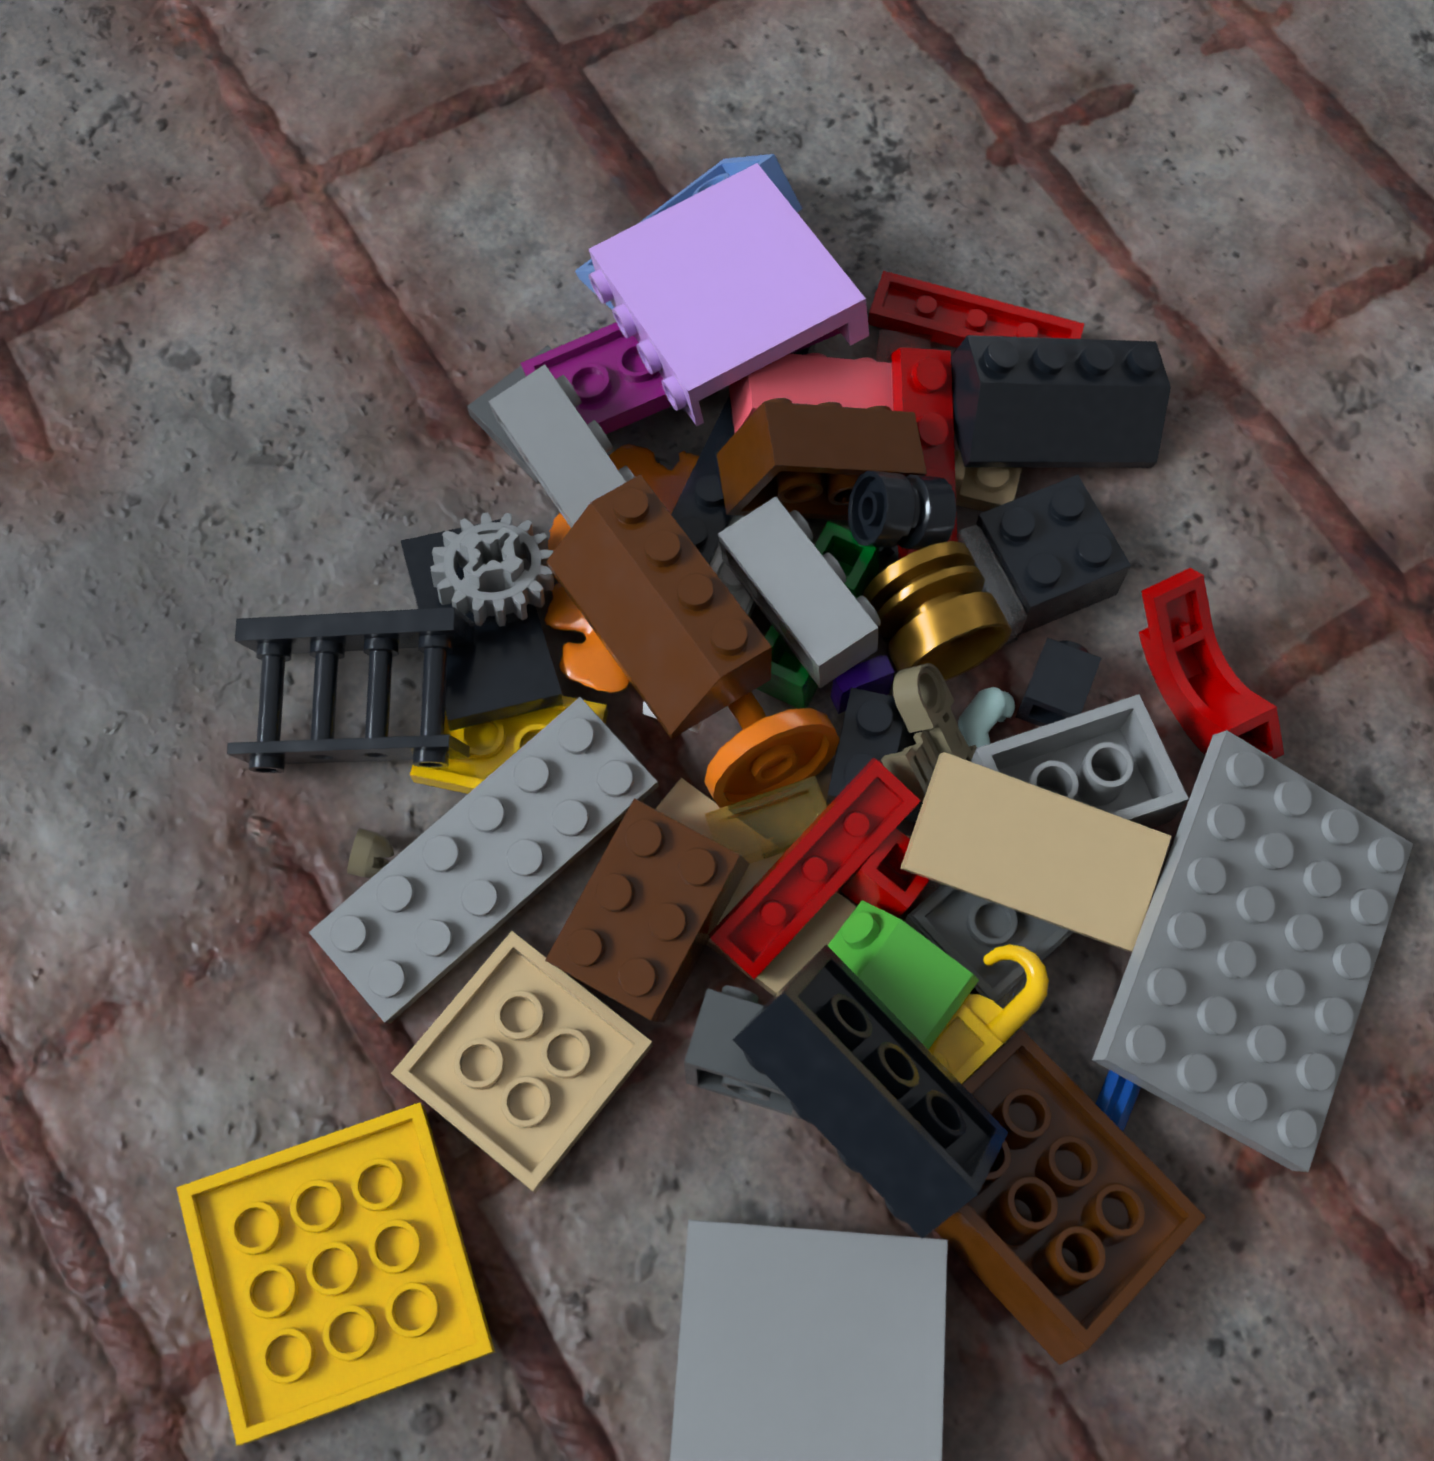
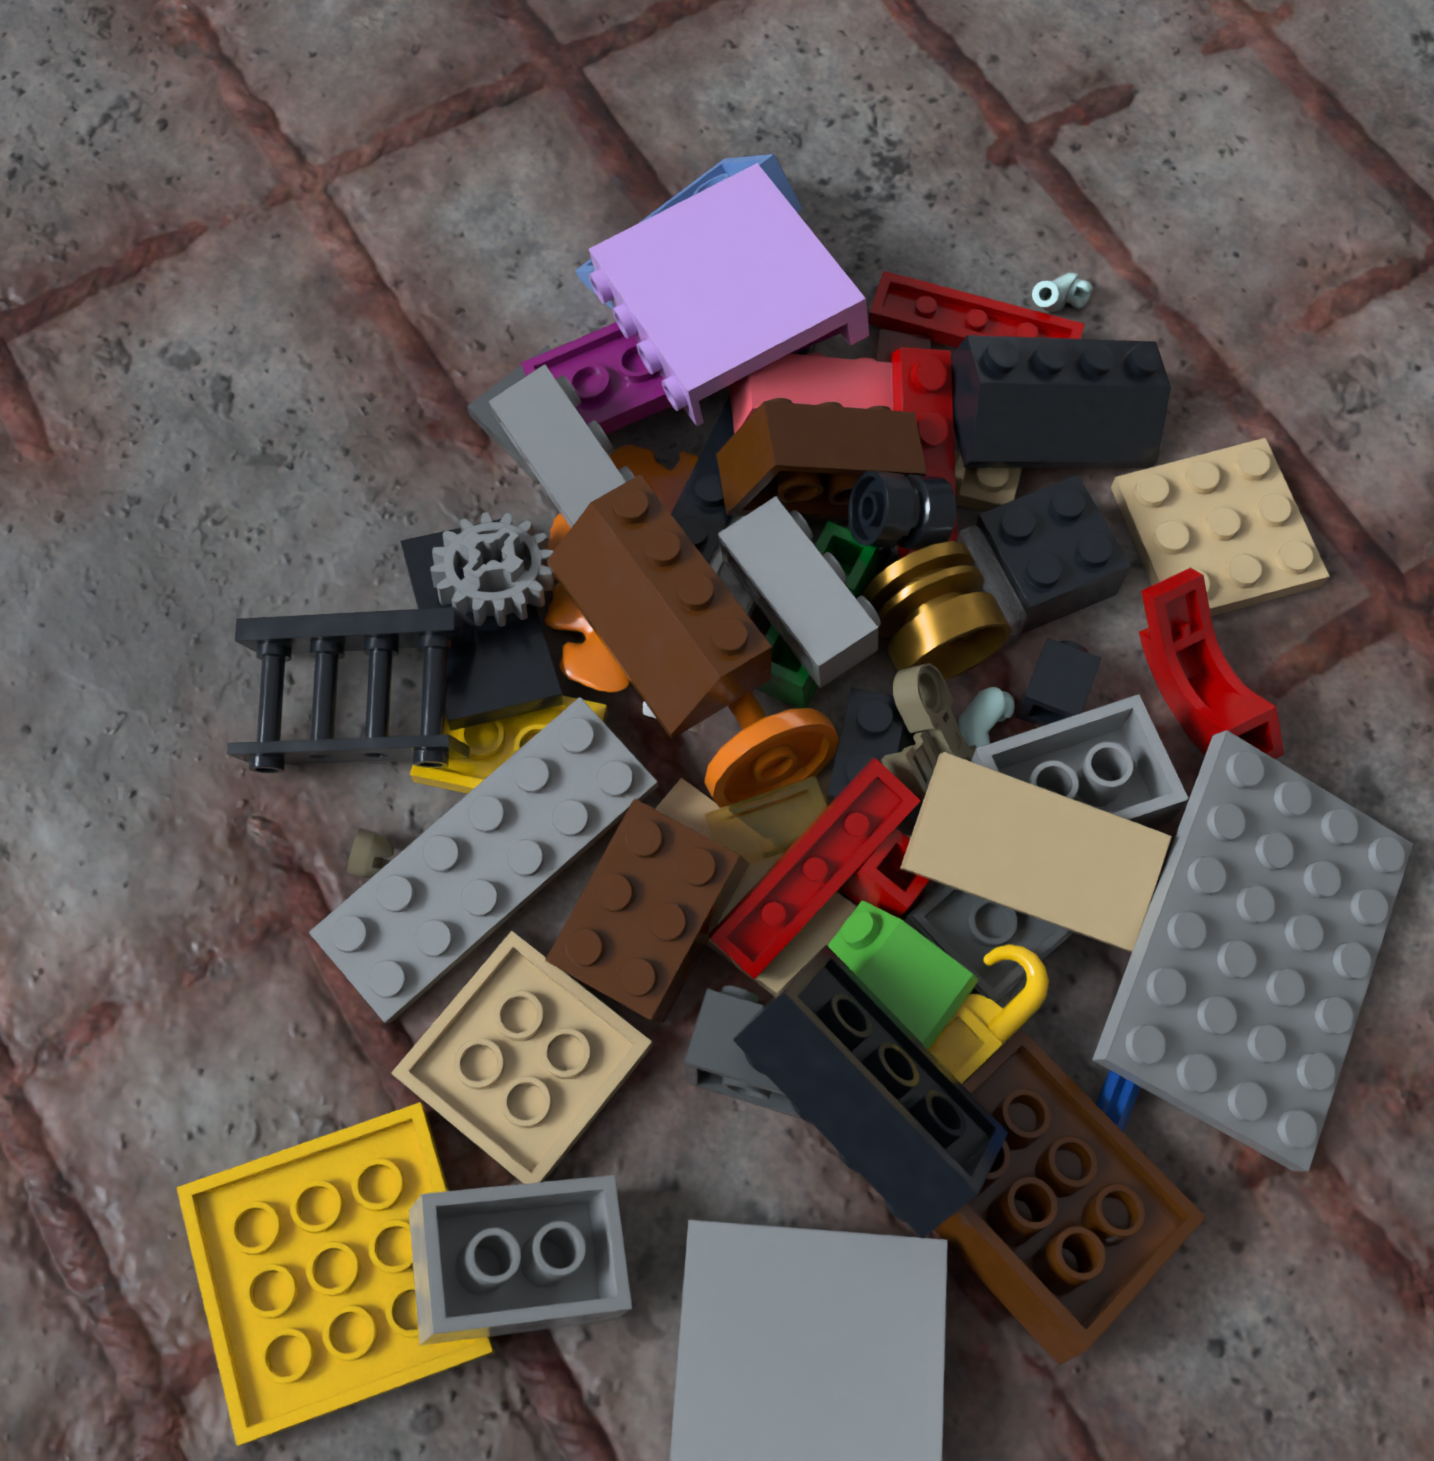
dark purple tile [830,655,895,714] -> none
none -> light grey brick [409,1175,632,1345]
none -> light aqua arm [1032,273,1093,312]
none -> tan plate [1111,438,1330,616]

